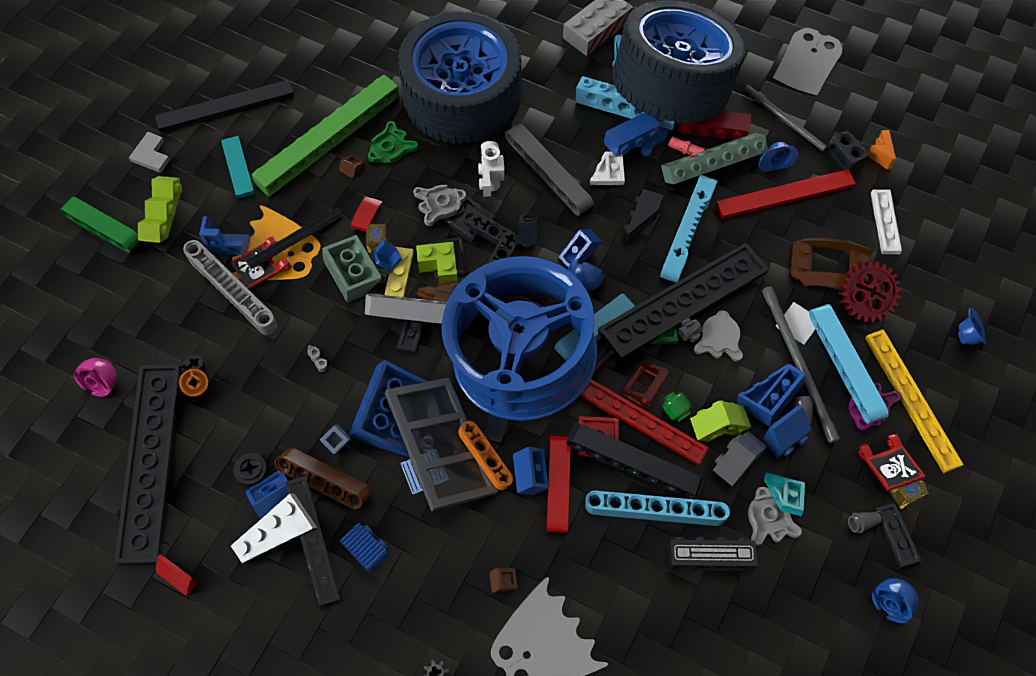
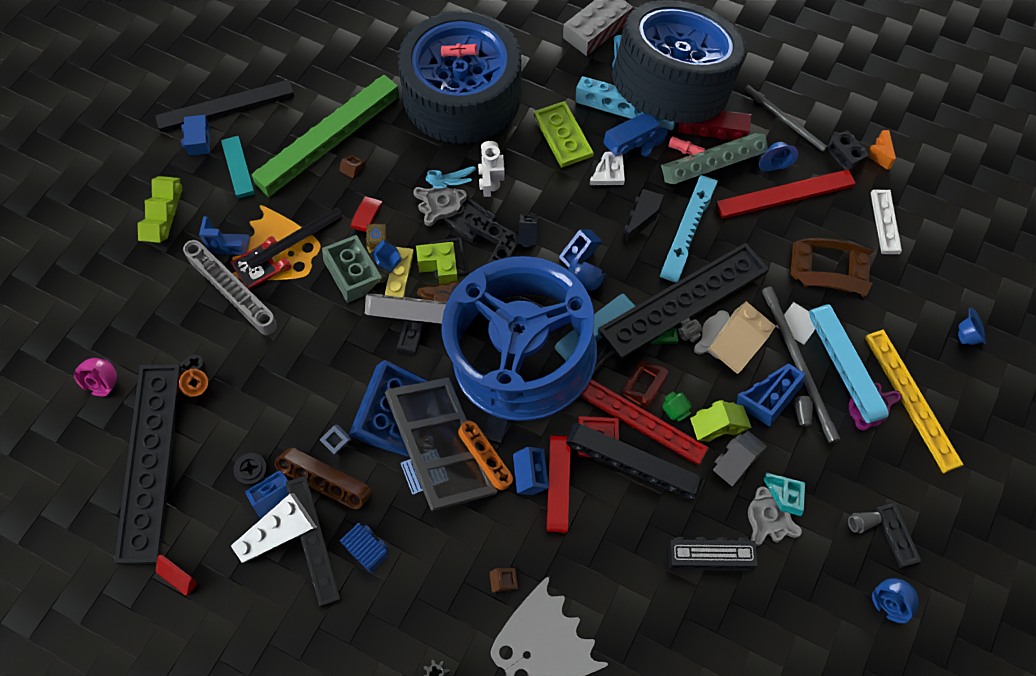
green beam [60,196,139,253] -> none
light grey tile [129,132,170,173] -> none
light grey piece [307,345,327,372] -> none
green tile [368,121,418,163] -> none
dark grey beam [505,123,594,216] -> none
medium azure beam [585,491,730,526] -> none
blue slope [762,404,812,459] -> none
light grey piece [773,28,842,95] -> none
dark red gear [839,261,902,322] -> none
flag [859,434,925,492] -> none
clear yellow brick [890,480,929,509] -> none
none -> blue brick [181,115,210,156]
none -> medium azure plant [426,166,476,189]
none -> coral pin [441,43,478,58]
none -> lime plate [534,101,594,168]
none -> tan slope [708,302,776,374]

